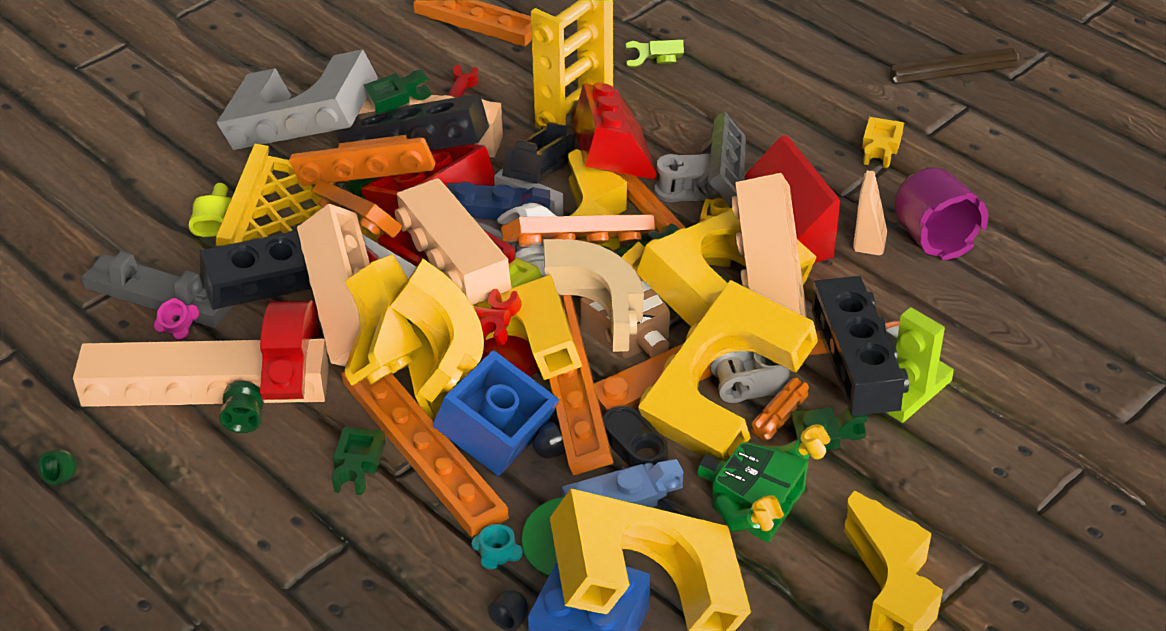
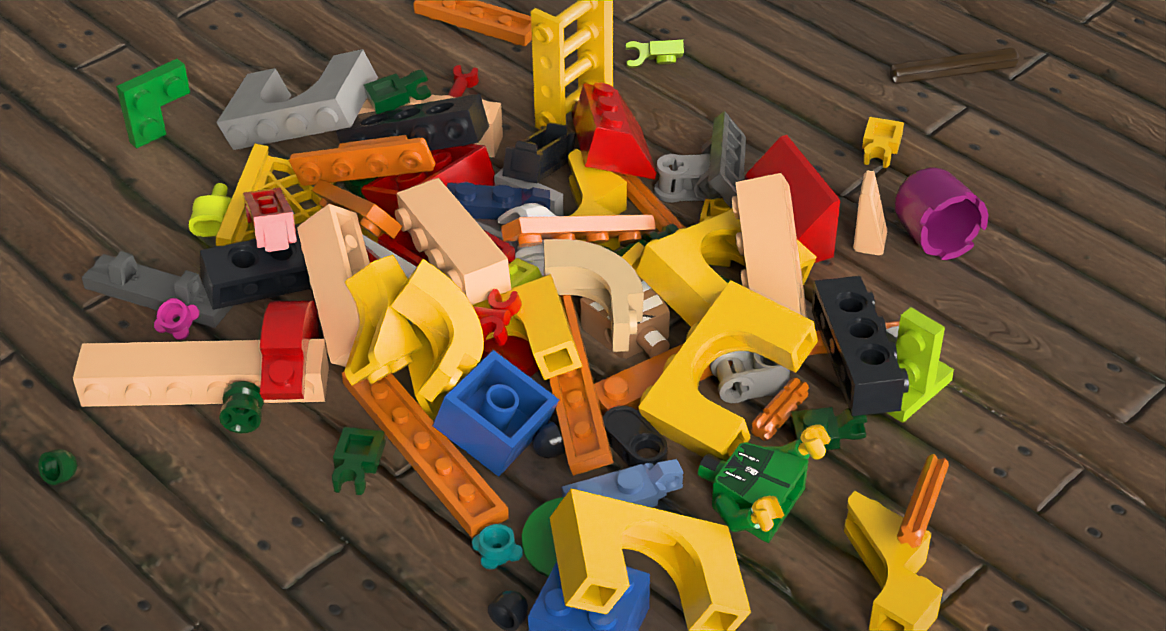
none -> green plate [116,59,190,149]
none -> container [243,188,297,252]
none -> orange axle [897,454,949,548]

